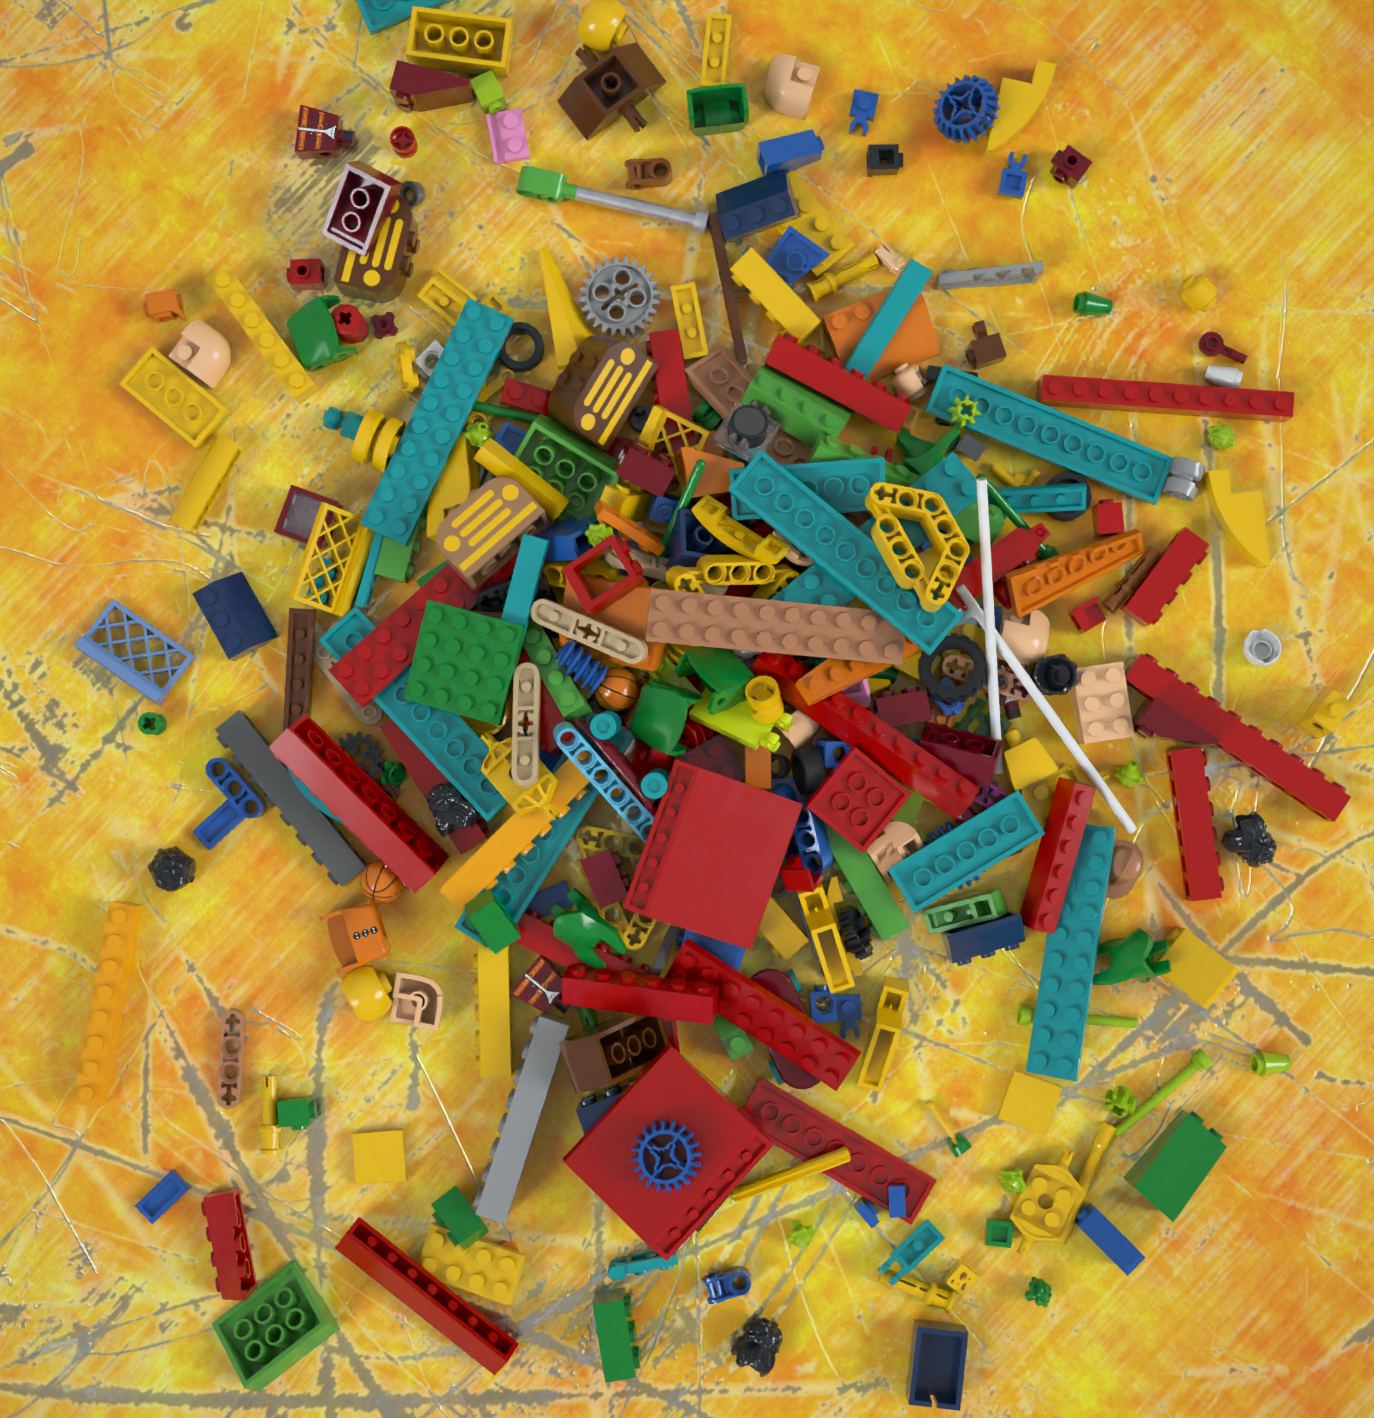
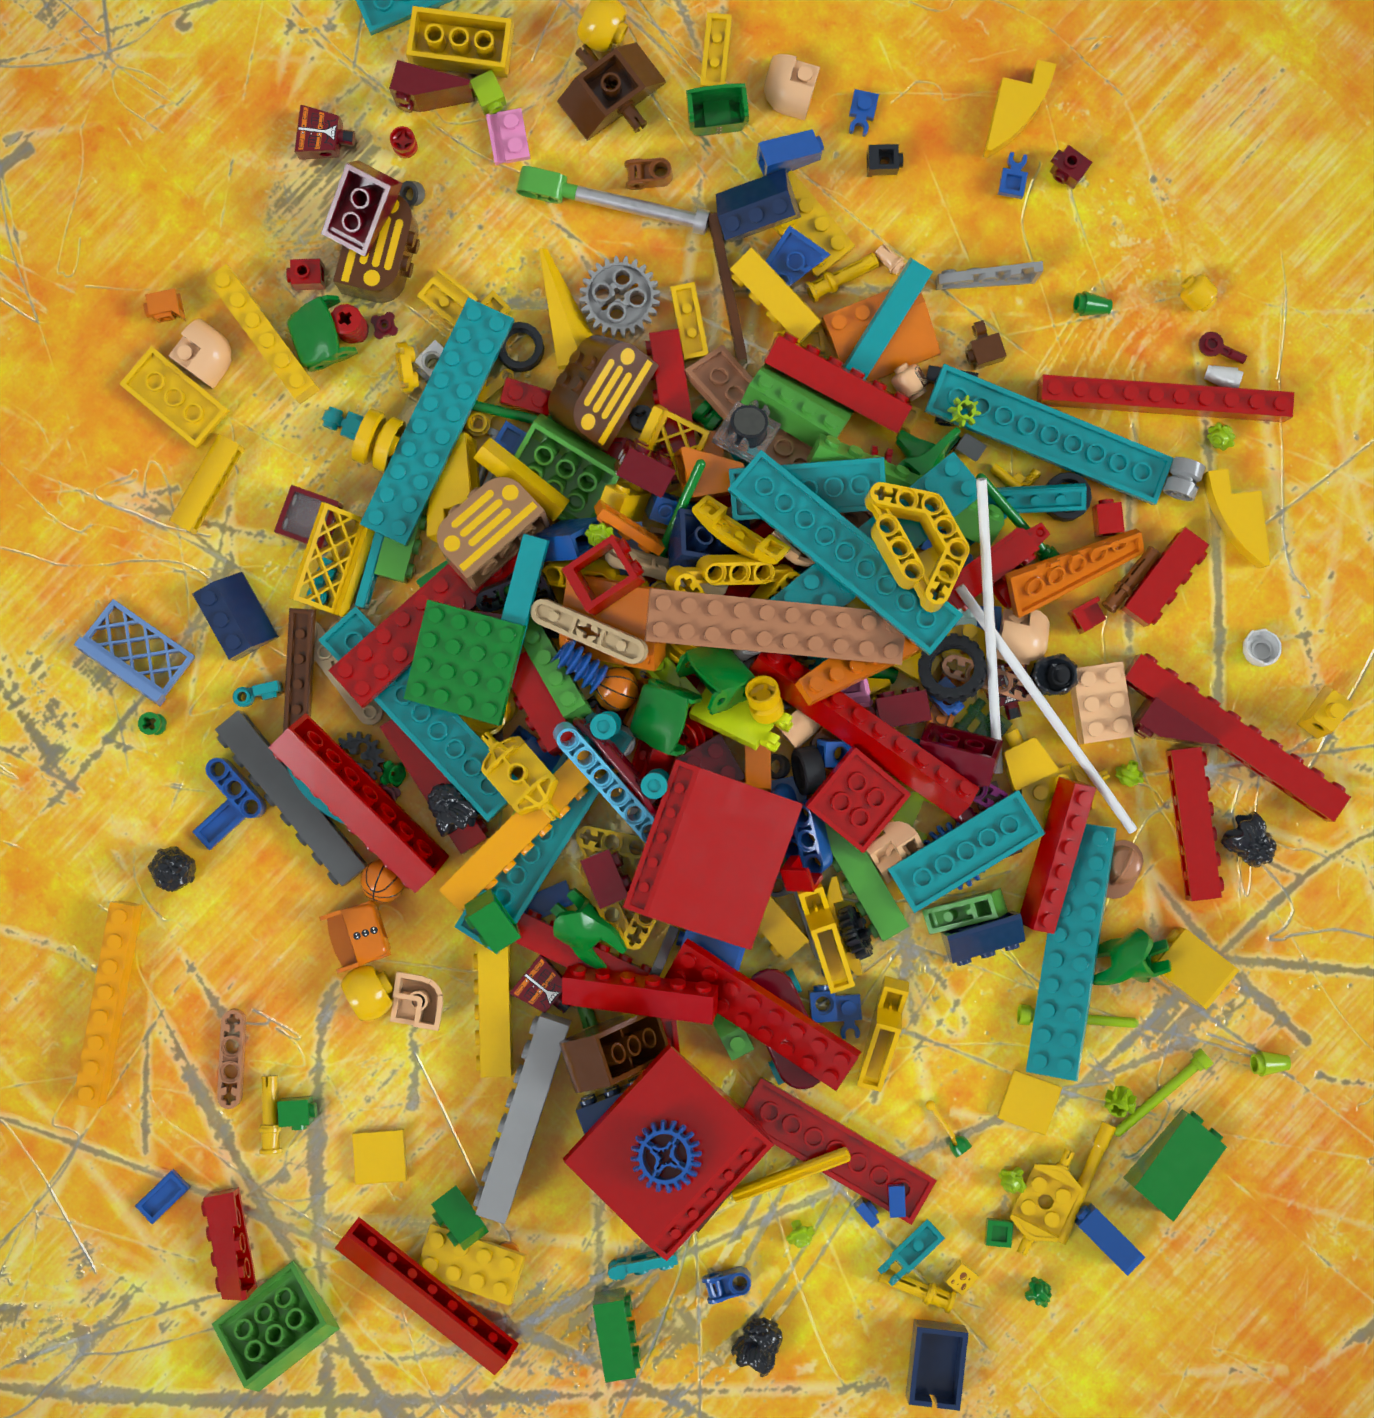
lime plant [465,422,495,448] -> none
tan piece [511,662,541,788] -> none
blue gear [932,75,1000,144] -> none
none -> teal plate [233,680,284,707]

